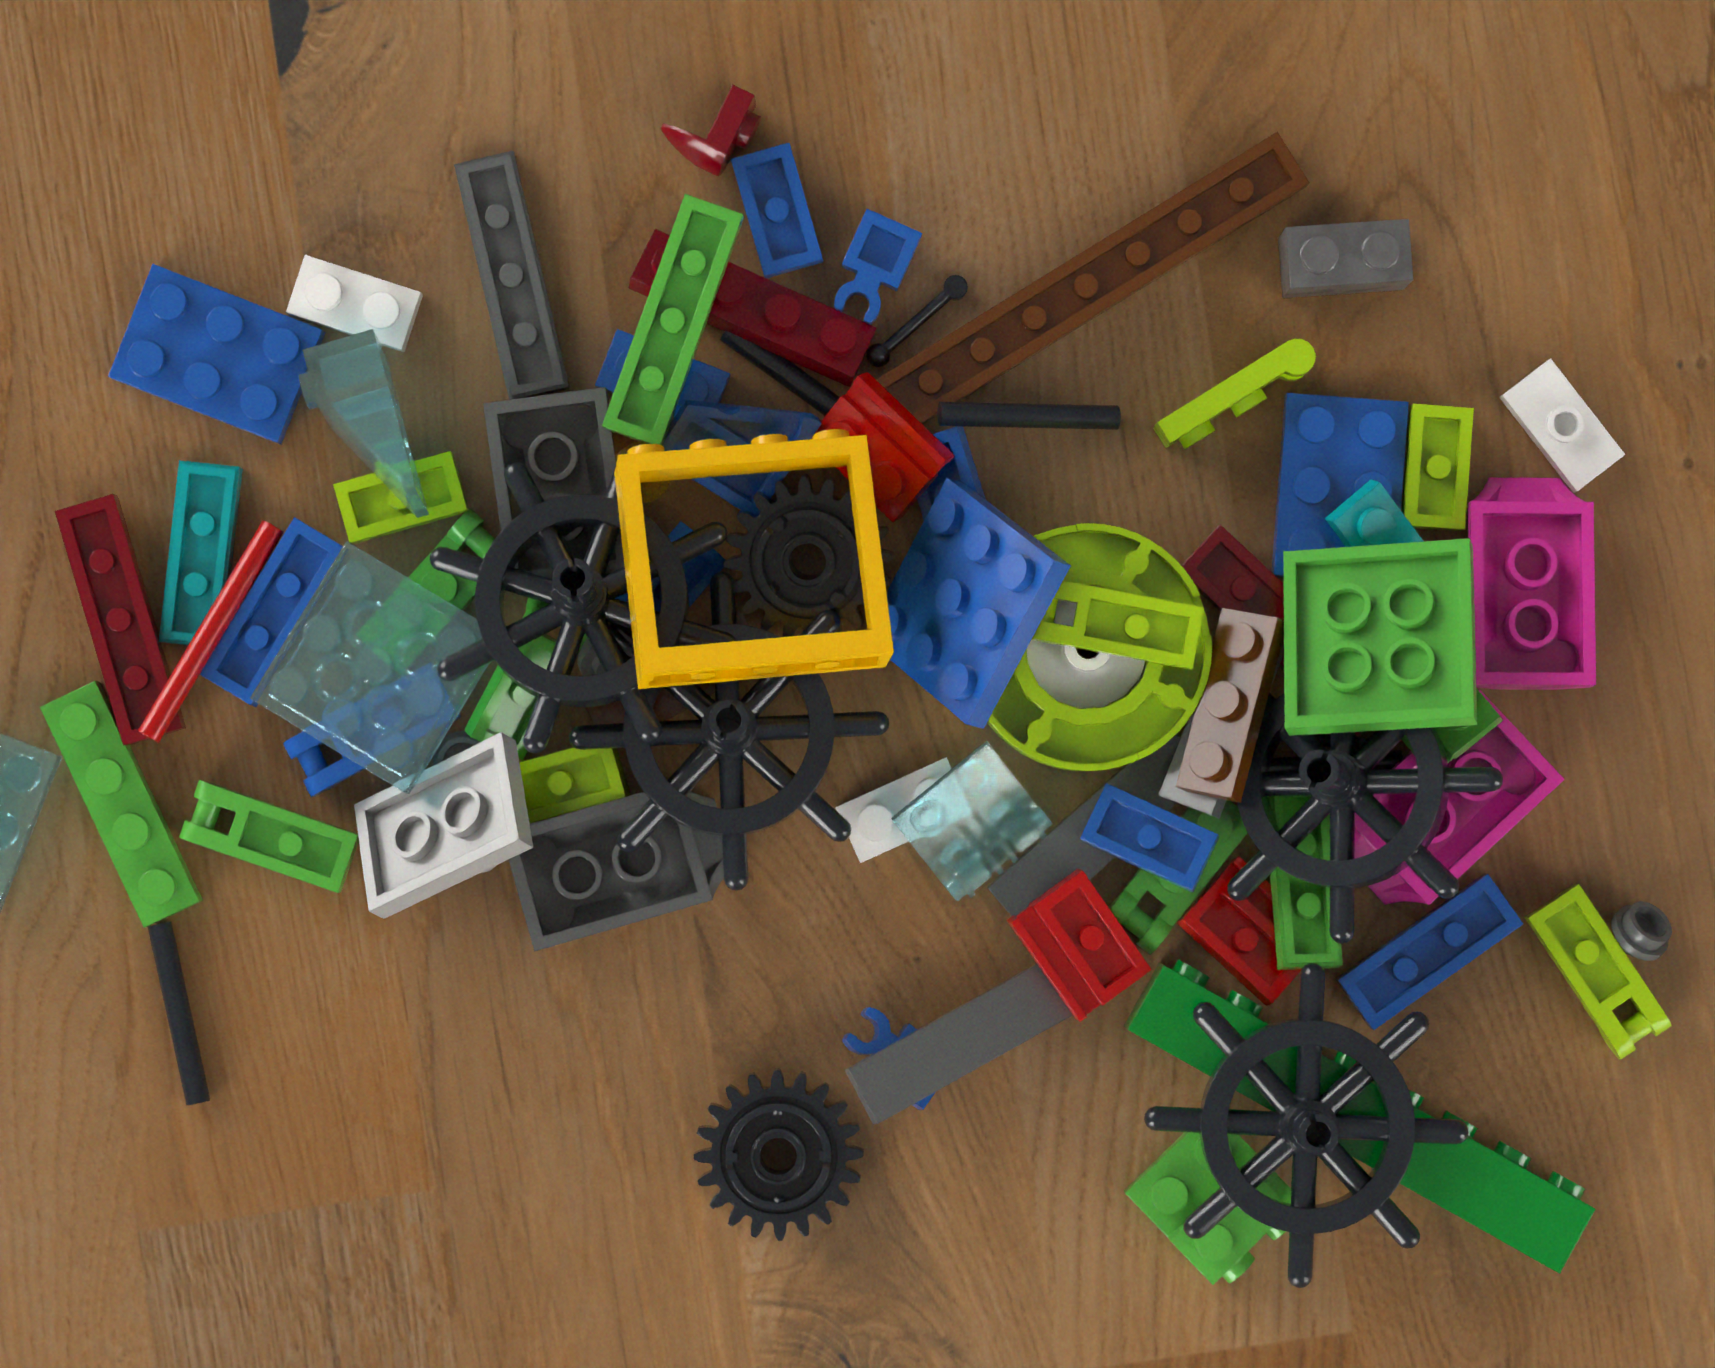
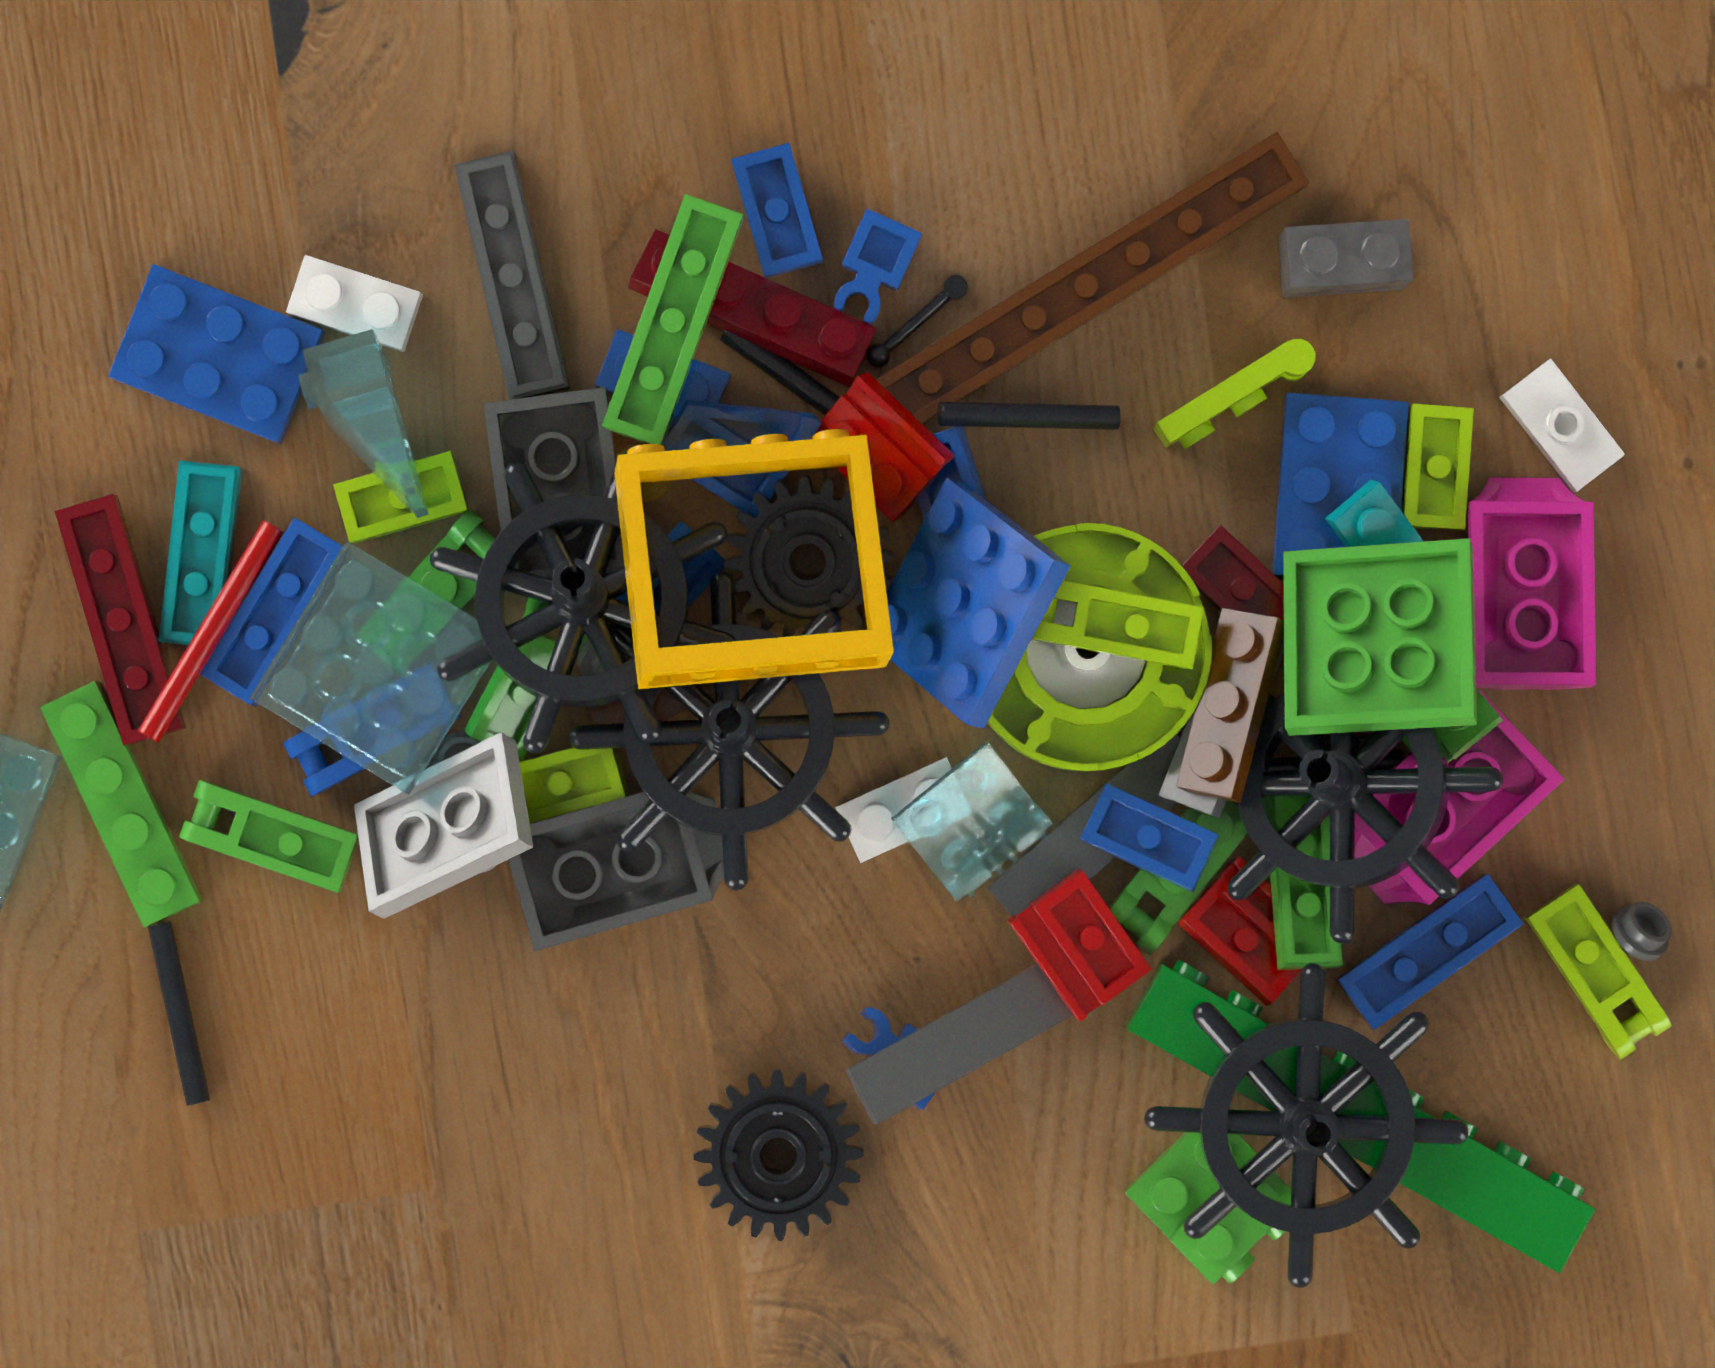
dark red plate [661,84,761,177] -> none

